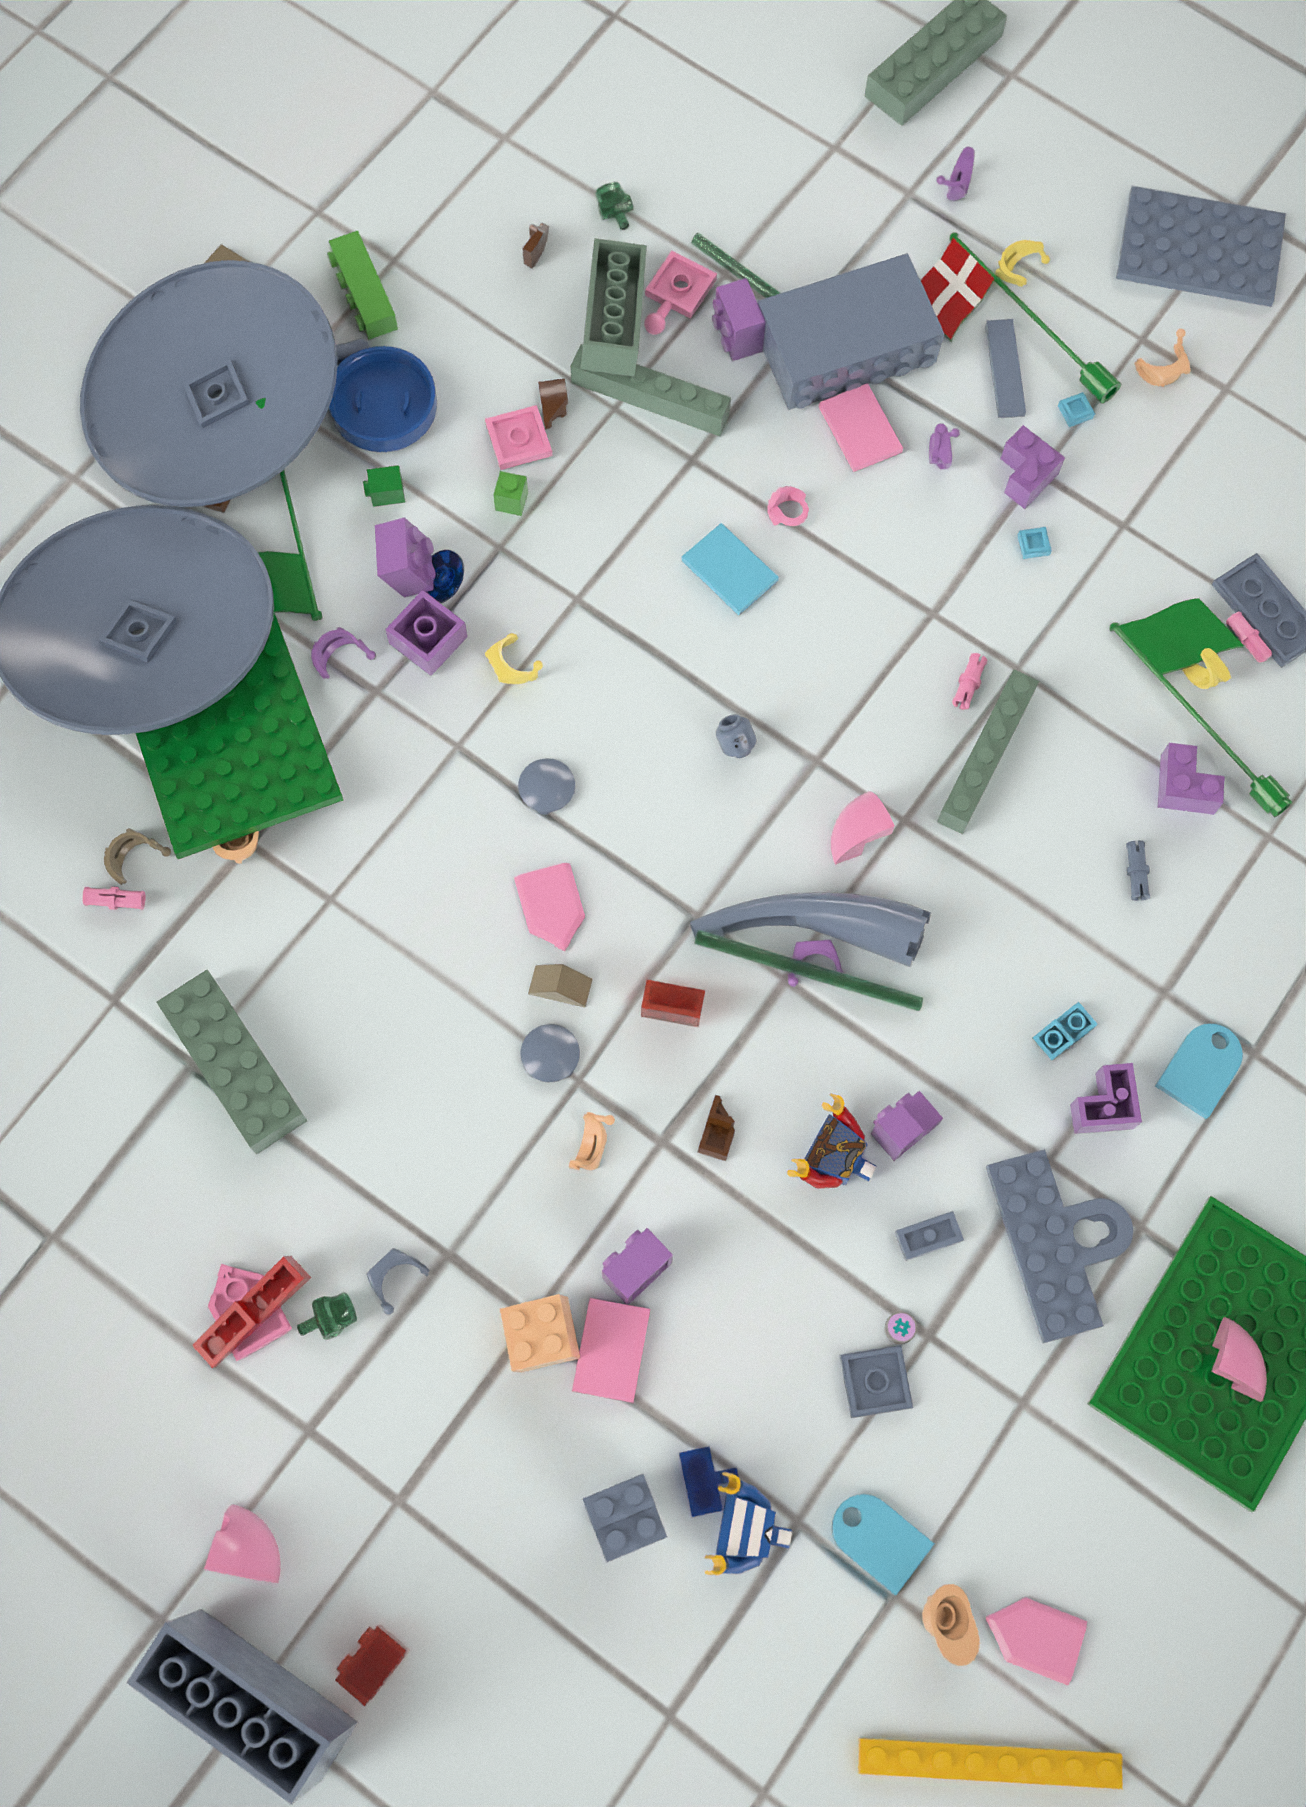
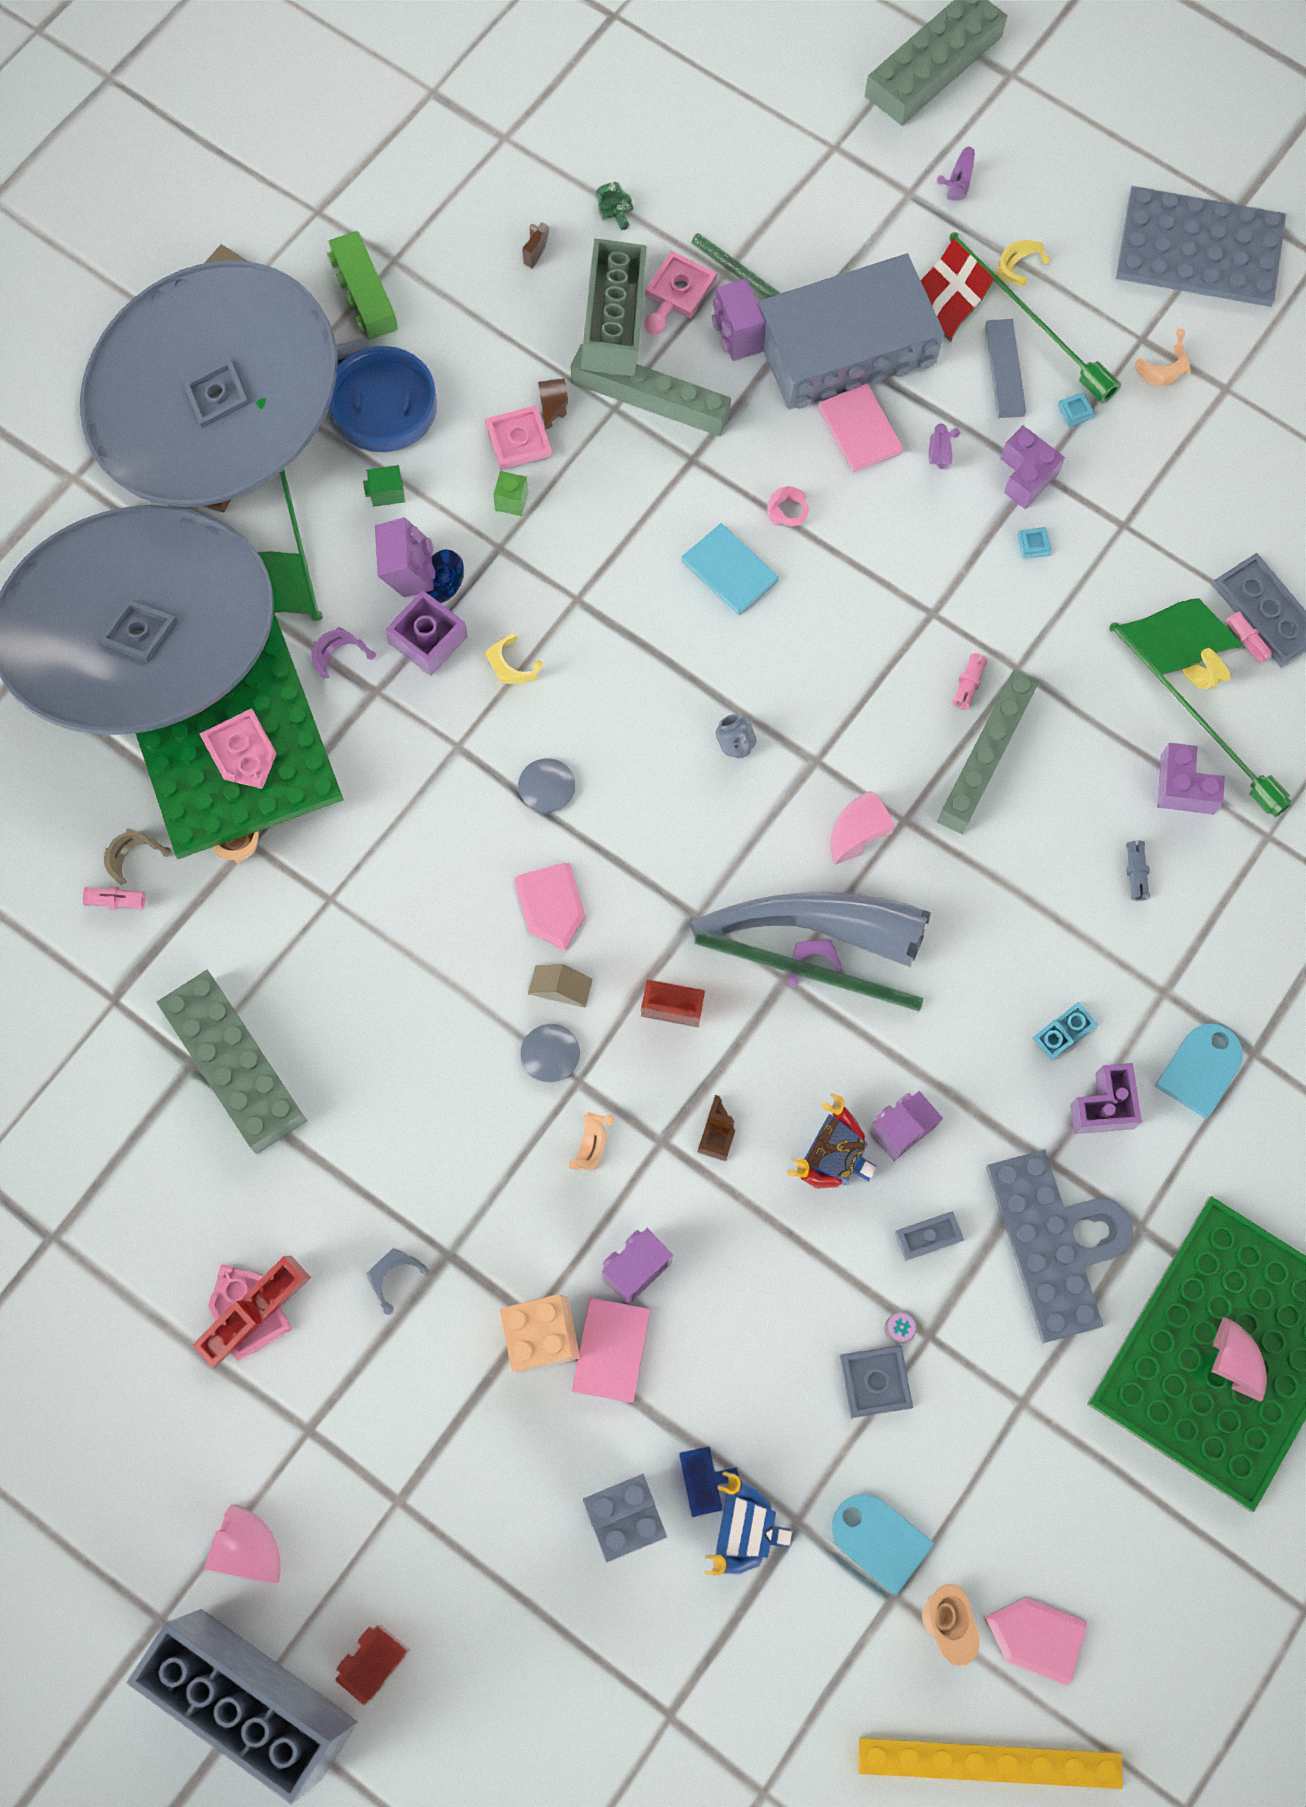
clear green piece [297,1292,357,1340] -> none
none -> bright pink tile [200,708,277,789]

